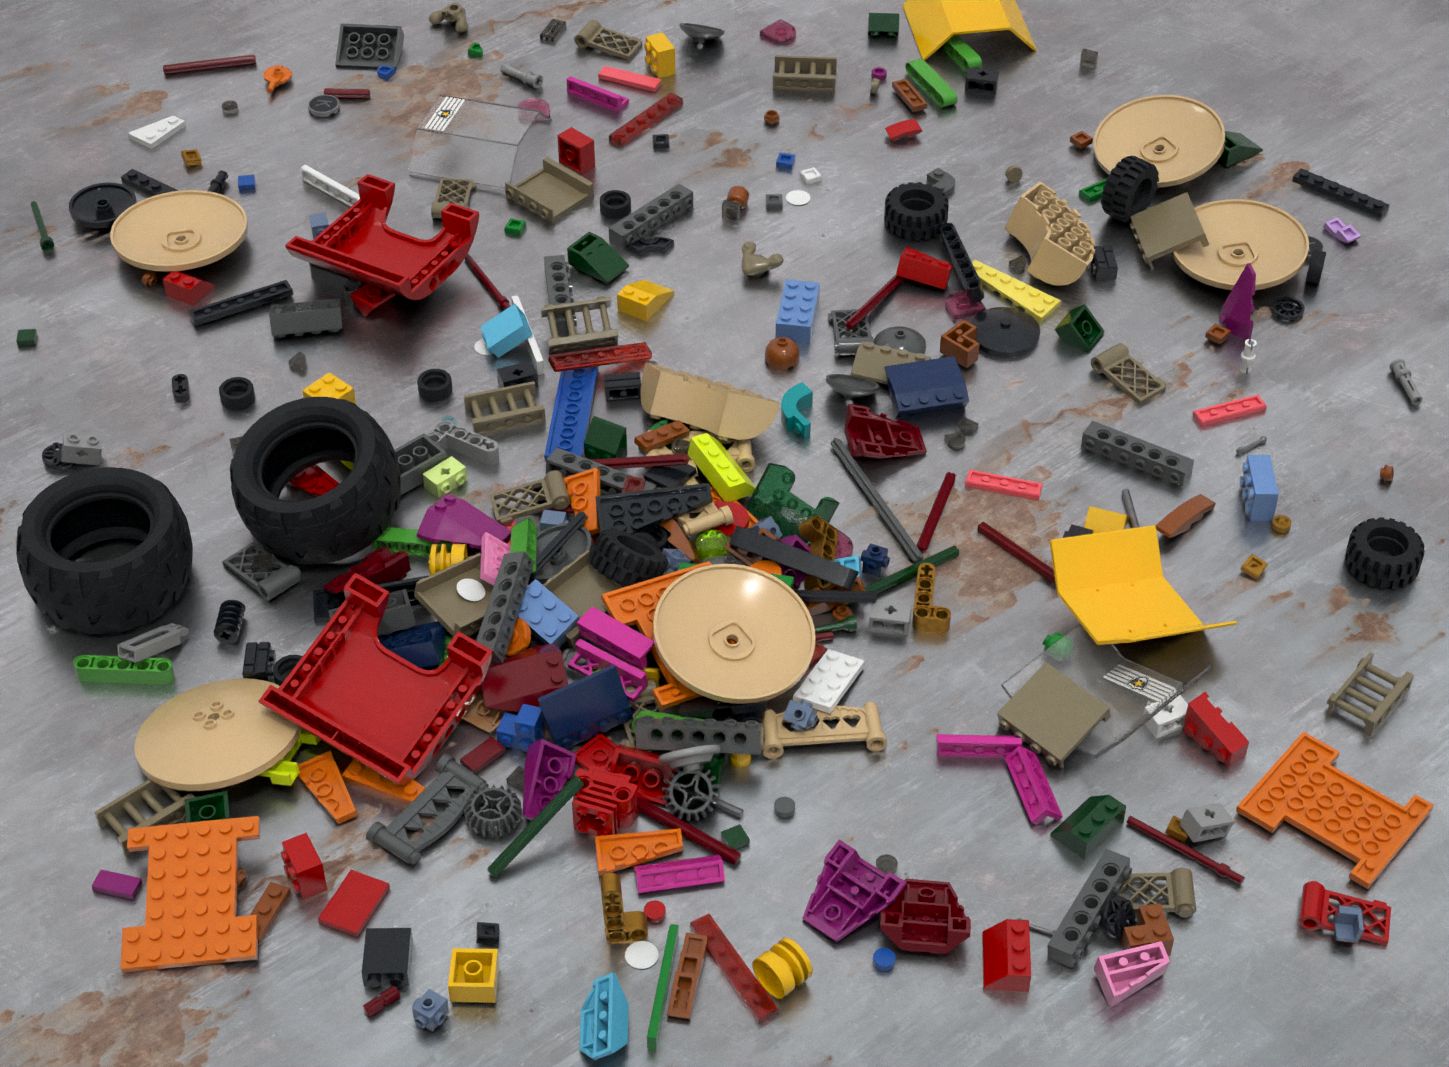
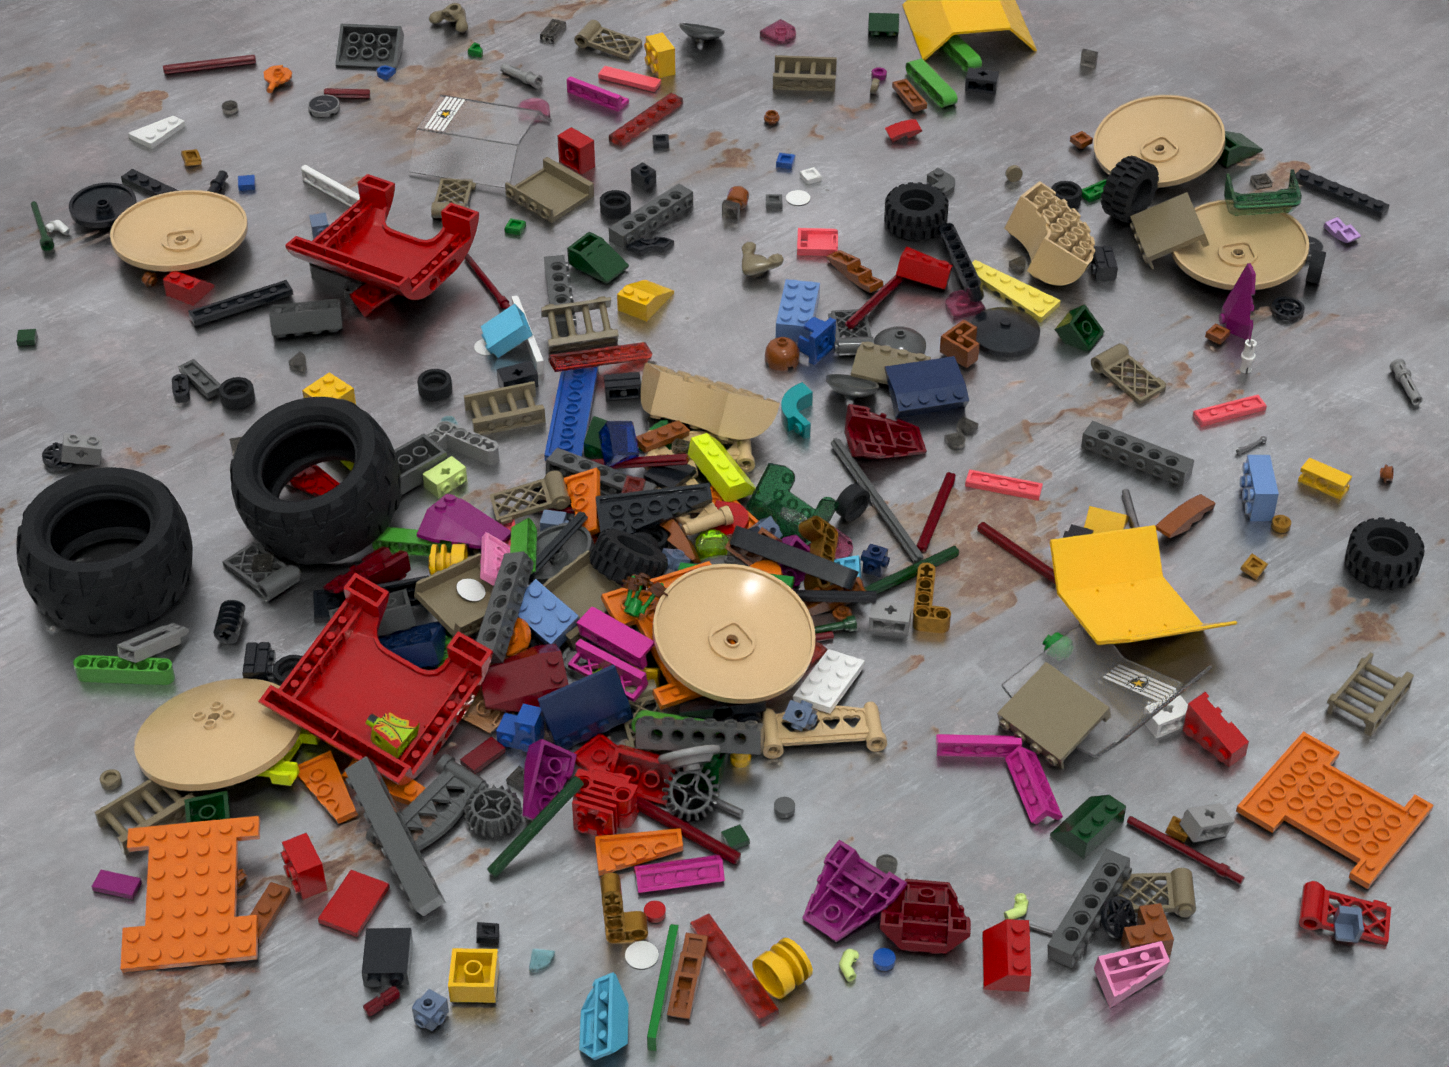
none -> white arm [45,220,70,235]
none -> dark tan tile [99,769,122,790]
none -> dark grey plate [178,359,221,398]
none -> dark grey brick [345,756,446,916]
none -> torso [366,710,420,758]
none -> clear light blue tile [529,949,555,972]
none -> clear blue slope [598,421,640,467]
none -> plant [622,573,668,618]
none -> black brick [631,162,656,191]
none -> coral container [797,228,838,256]
none -> blue panel [797,317,836,365]
none -> dark orange slope [826,250,884,293]
none -> black tyre [835,484,870,521]
none -> yellowish green arm [839,948,859,982]
none -> yellowish green arm [1003,893,1029,920]
none -> black tyre [1051,181,1082,209]
none -> clear green windscreen [1224,169,1302,216]
none -> clear smoke tile [1250,173,1273,190]
none -> yellow piece [1298,457,1352,500]

